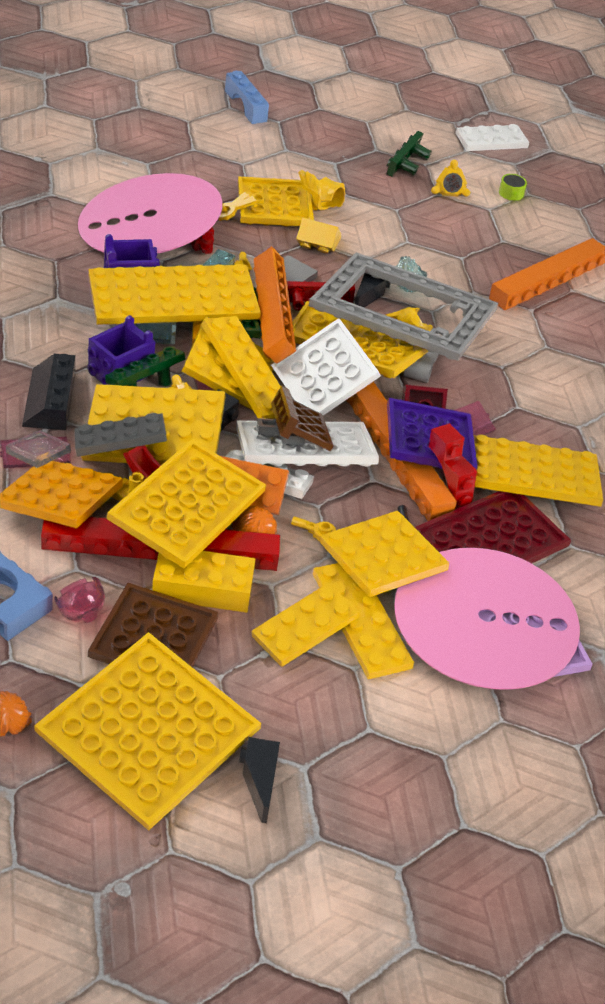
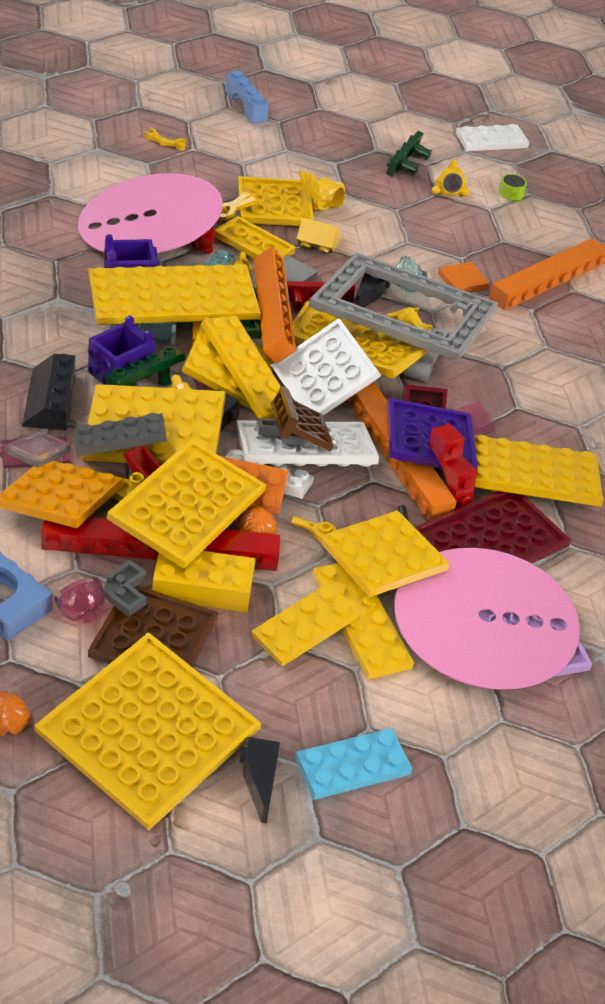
none -> dark grey plate [104,559,147,617]
none -> yellow piece [145,128,186,151]
none -> yellow plate [214,216,296,259]
none -> medium azure plate [295,728,413,800]
none -> orange tile [438,262,489,293]

